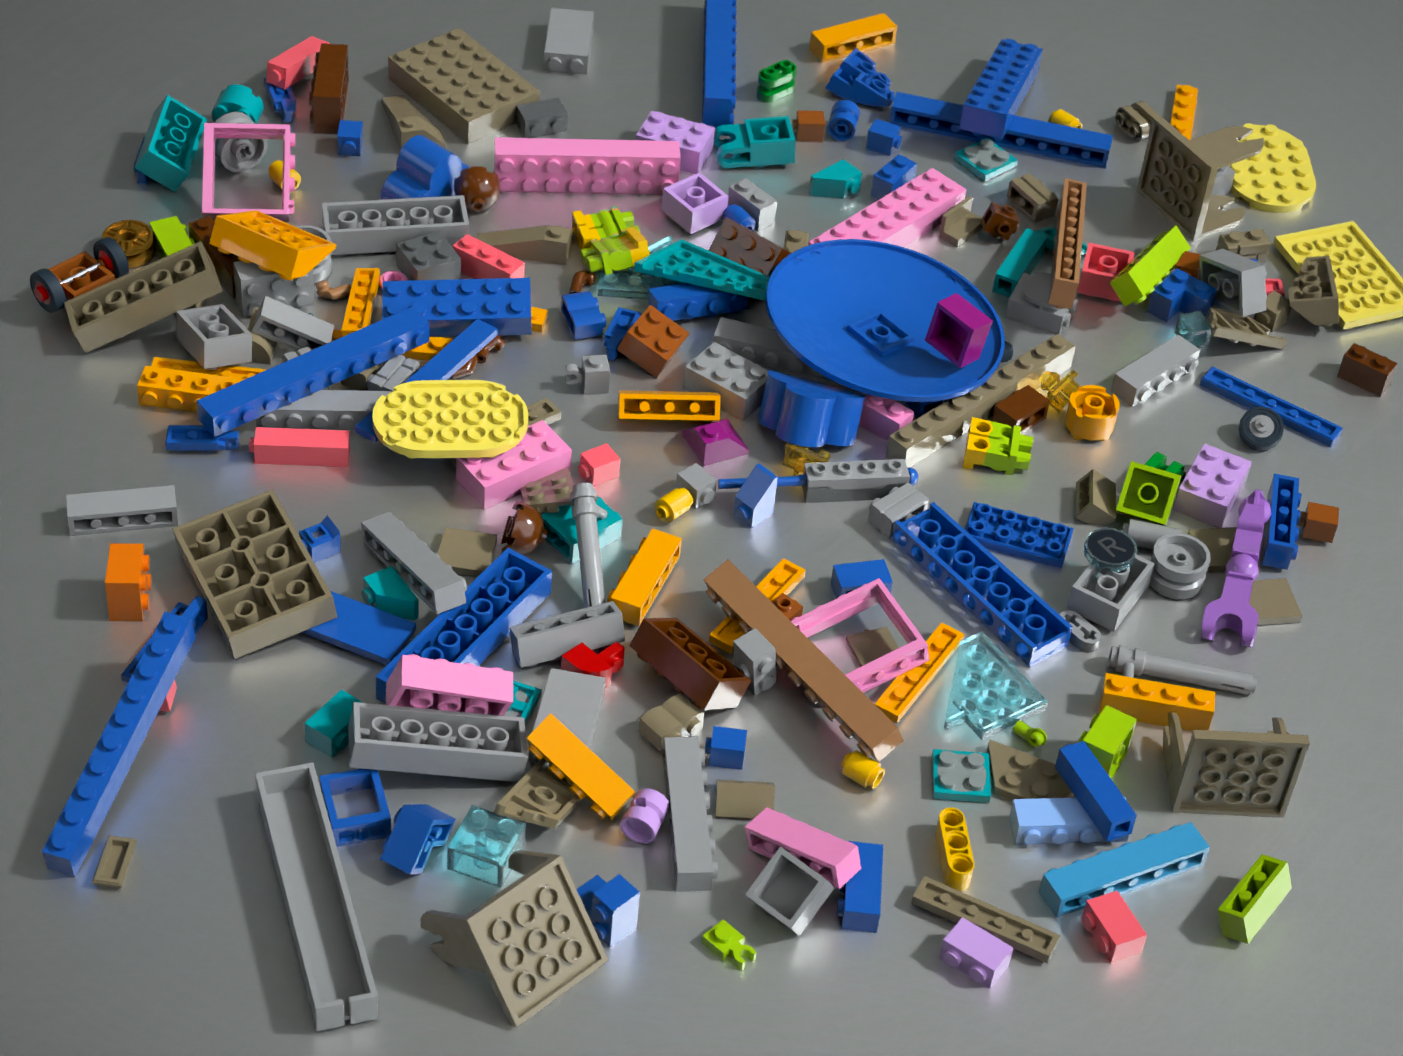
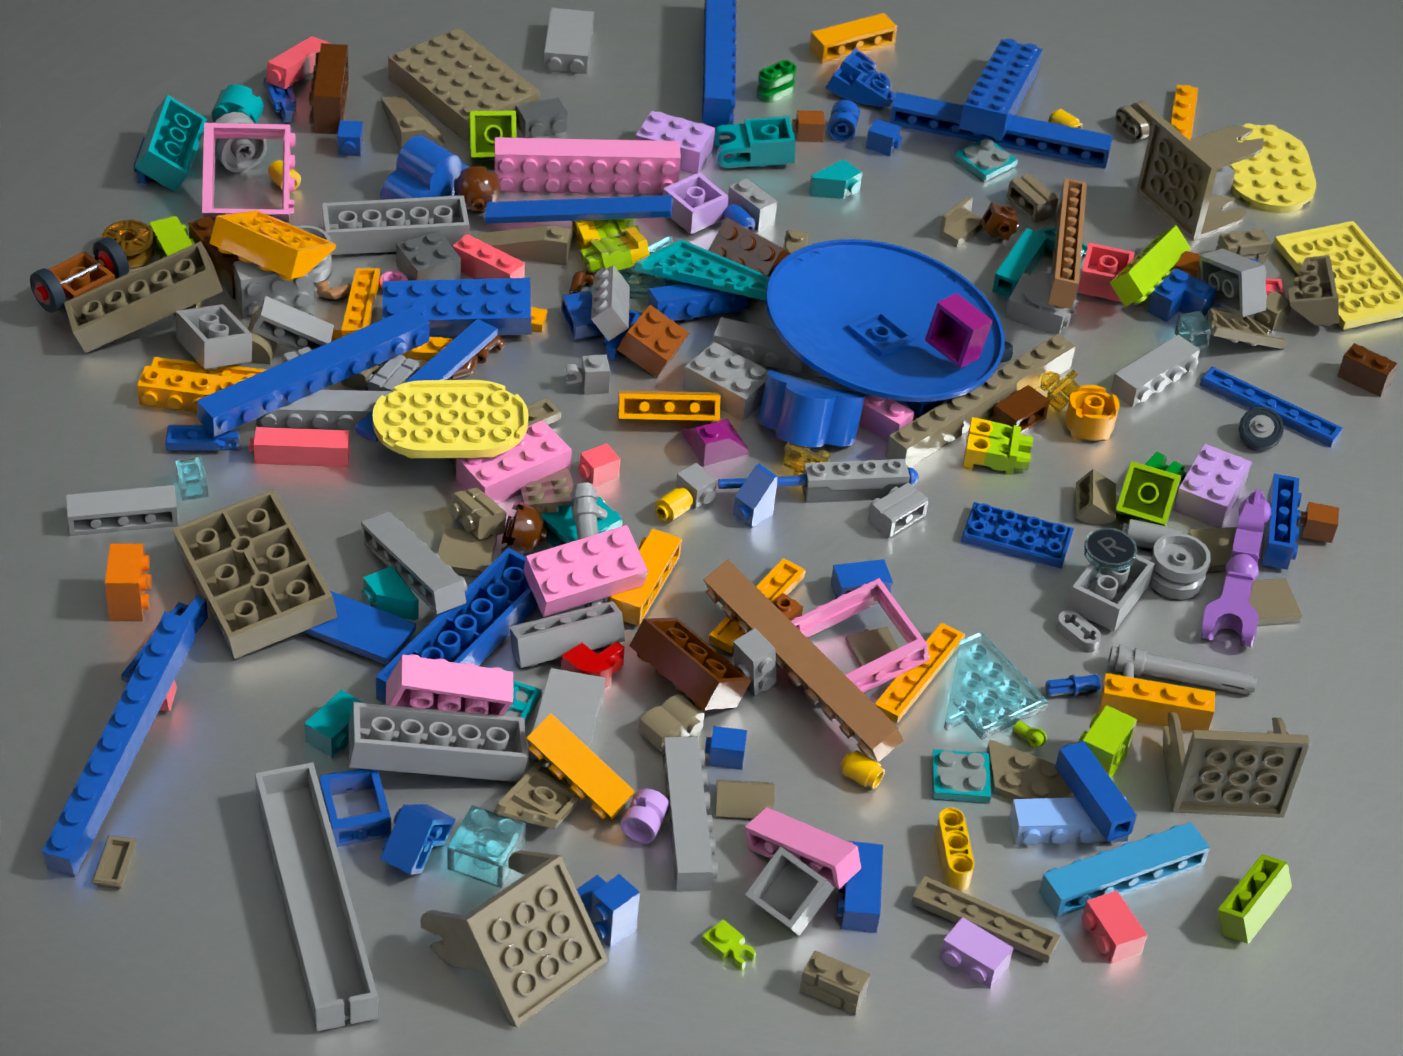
blue window [299,515,341,563] -> none
bright pink brick [808,168,966,247] -> none
blue brick [870,154,917,200] -> none
blue tile [890,502,1073,667] -> none
none -> clear light blue brick [175,457,209,501]
none -> dark tan brick [449,487,506,540]
none -> lime brick [469,111,517,159]
none -> blue tile [484,195,673,224]
none -> bright pink brick [523,525,648,617]
none -> light grey brick [591,265,630,341]
none -> dark tan brick [800,950,871,1015]
none -> blue axle [1045,674,1101,696]

